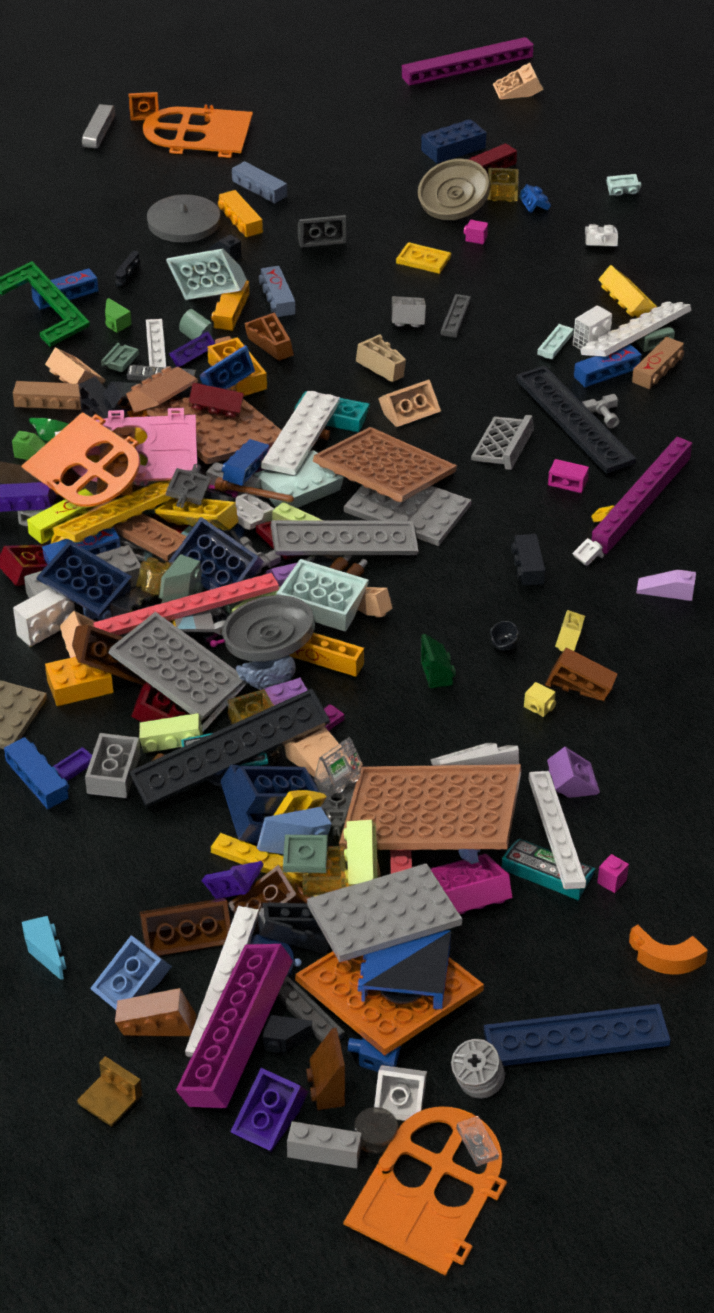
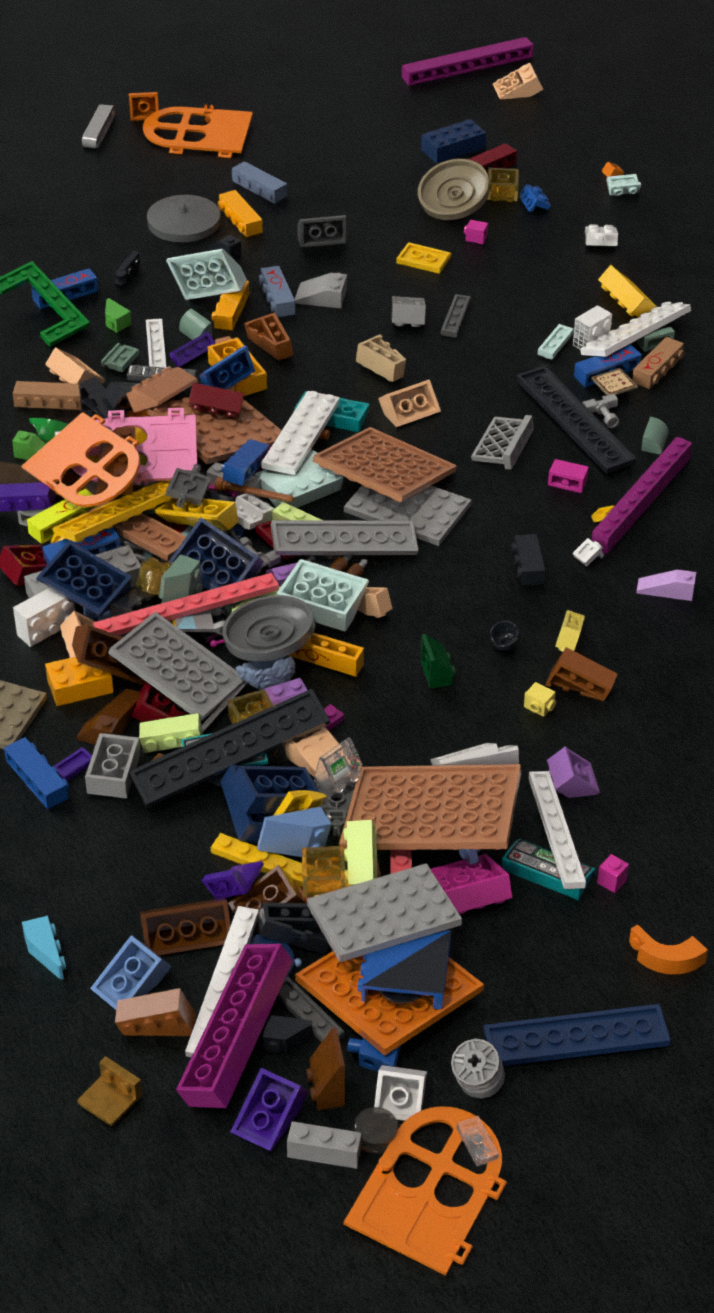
sand green tile [283,834,327,873] -> none
none -> reddish brown wedge [76,689,140,745]
none -> light grey slope [295,273,347,308]
none -> piece [591,368,638,395]
none -> orange slope [602,162,624,177]
none -> sand green brick [641,417,669,454]

